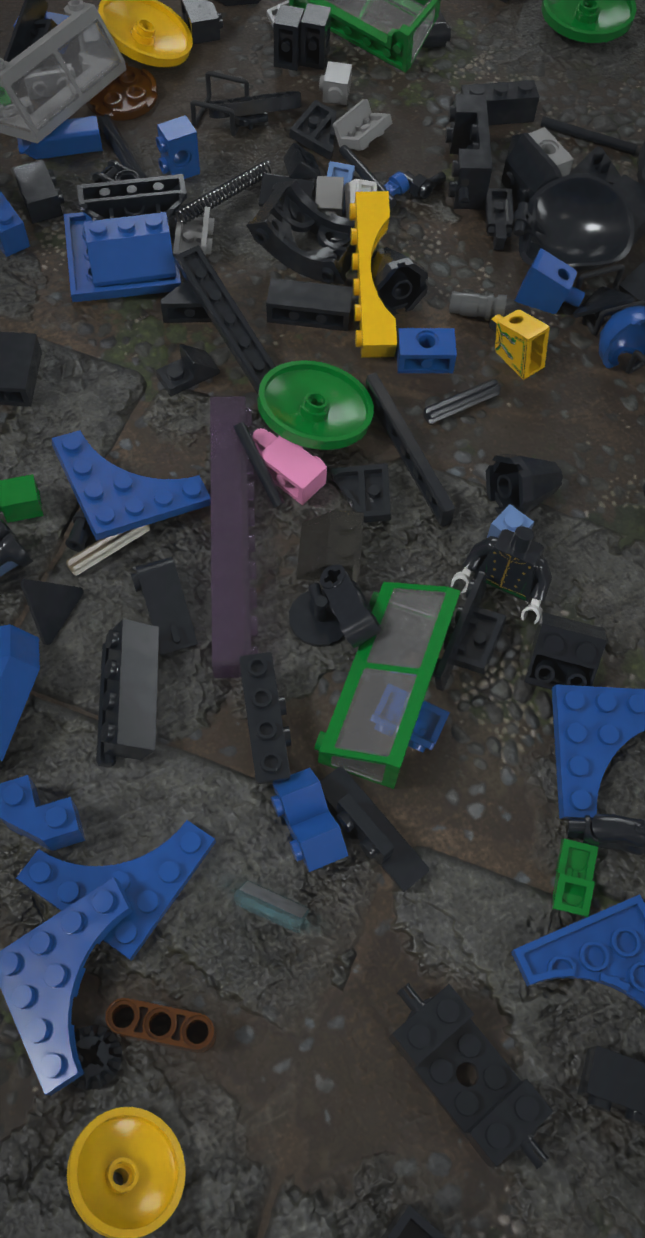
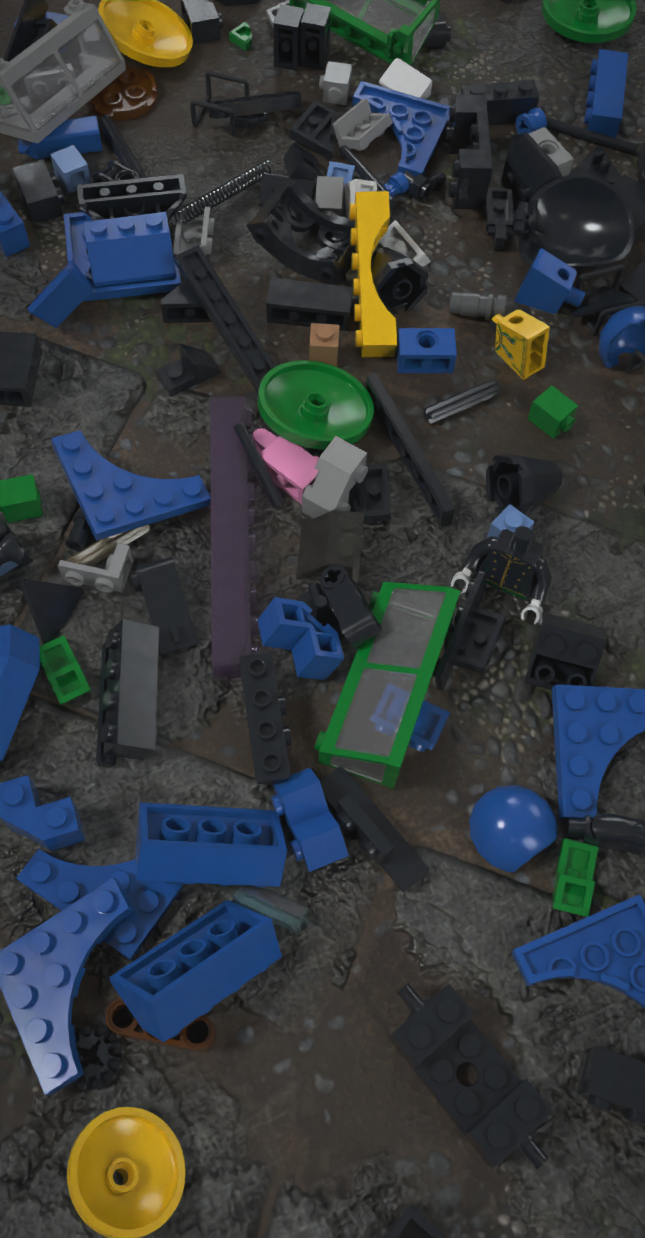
blue brick [156,115,200,179] -> none
none -> blue slope [27,260,94,328]
none -> green slope [39,635,91,705]
none -> medium blue brick [50,145,91,194]
none -> light grey bracket [58,543,133,593]
none -> blue slope [109,900,282,1042]
none -> blue slope [135,802,287,887]
none -> green tile [229,22,252,51]
none -> blue brick [257,597,344,680]
none -> light grey brick [302,436,368,529]
none -> medium nougat brick [309,323,339,367]
none -> blue plate [352,81,449,176]
none -> white slope [379,58,432,99]
none -> white slope [379,220,431,267]
none -> blue cylinder [469,785,558,873]
none -> blue wheel [516,107,547,134]
none -> green brick [527,385,578,439]
none -> blue brick [583,49,628,138]

